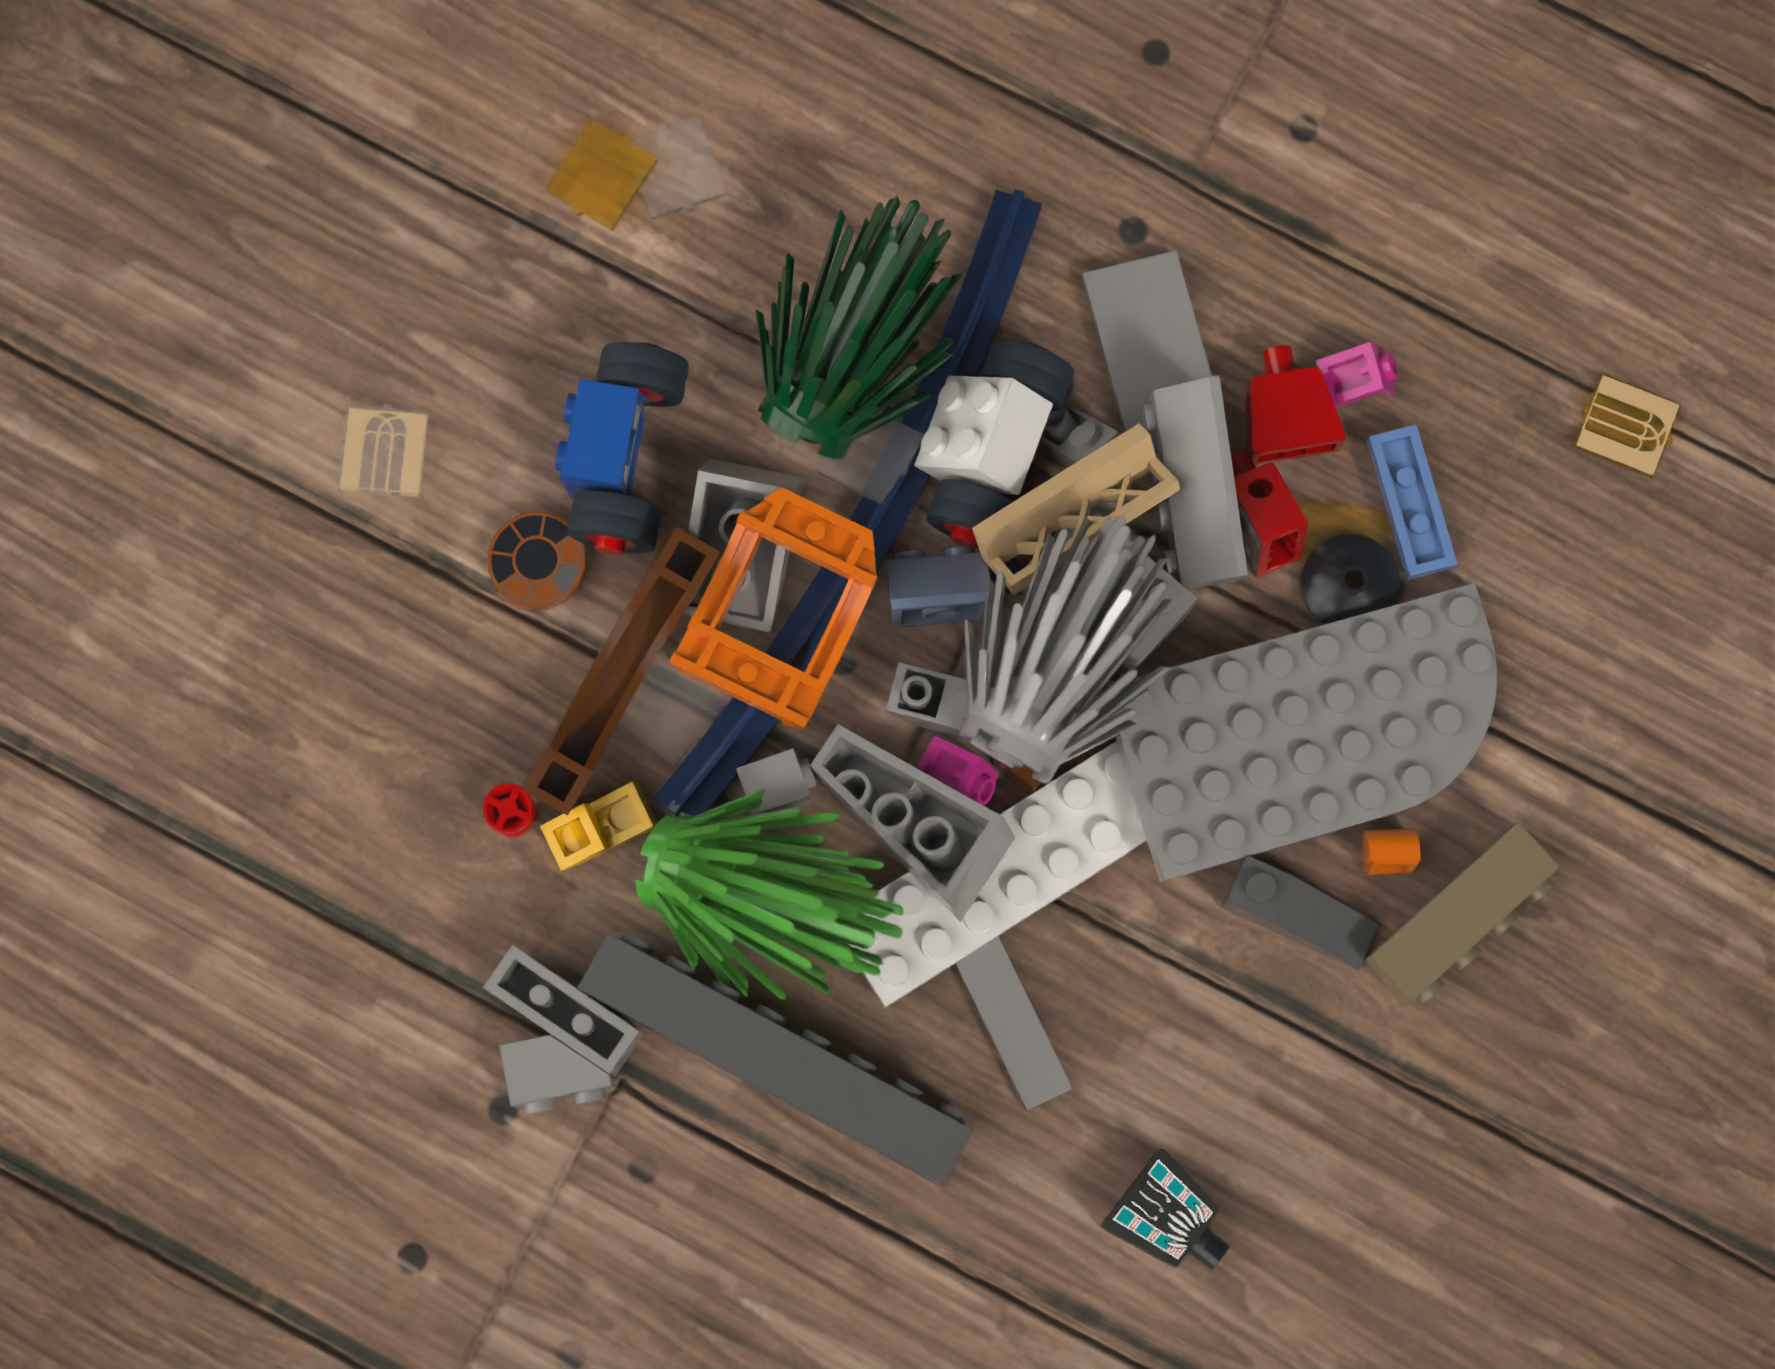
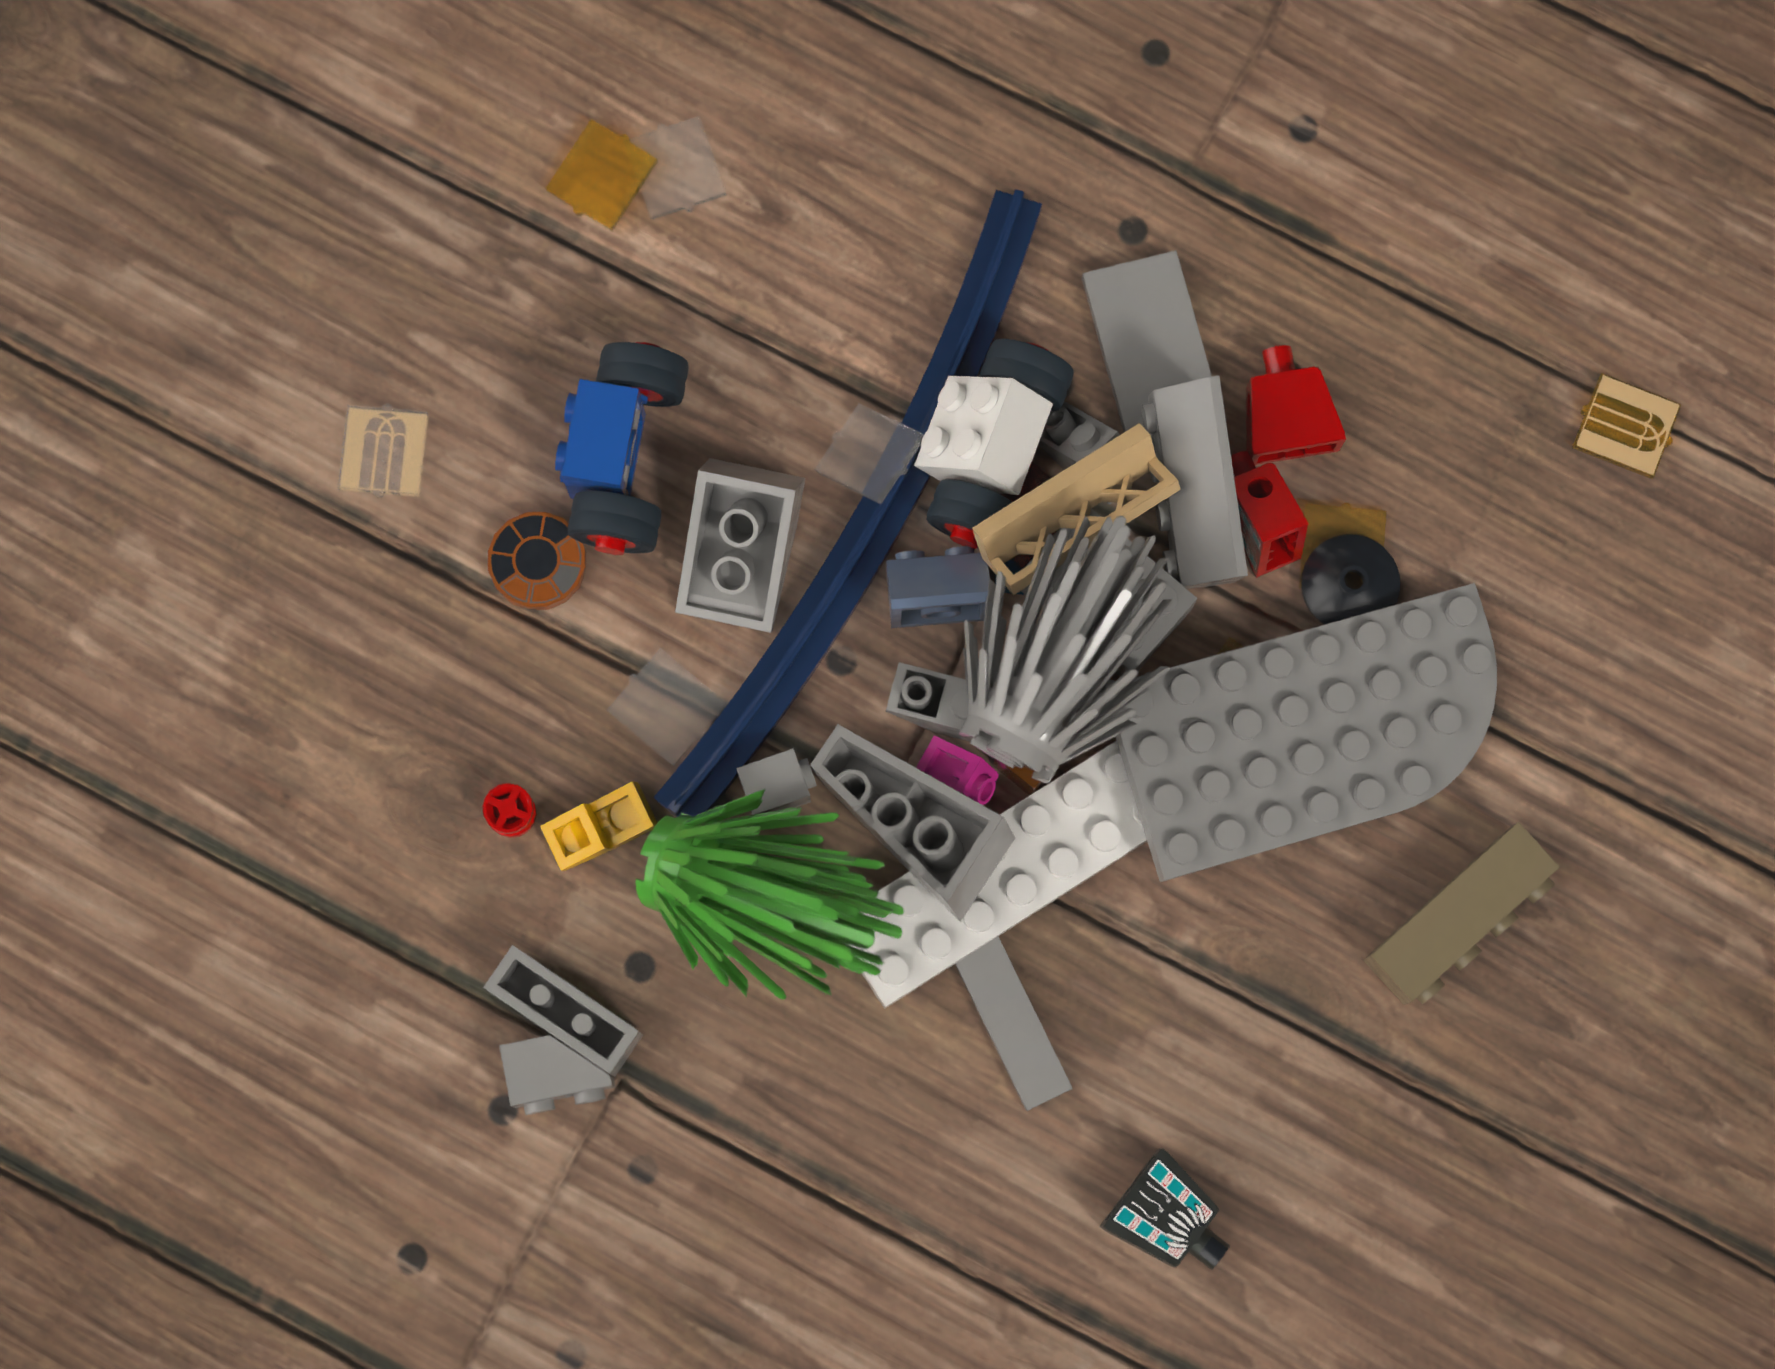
reddish brown arch [522,525,720,816] -> none
dark grey brick [578,931,973,1188] -> none
orange wedge [669,487,877,730] -> none
dark green plant [755,195,962,459] -> none
dark grey slope [1220,855,1379,970] -> none
dark pink bracket [1316,342,1399,408] -> none
orange brick [1362,829,1421,875] -> none
medium blue plate [1366,424,1458,580] -> none

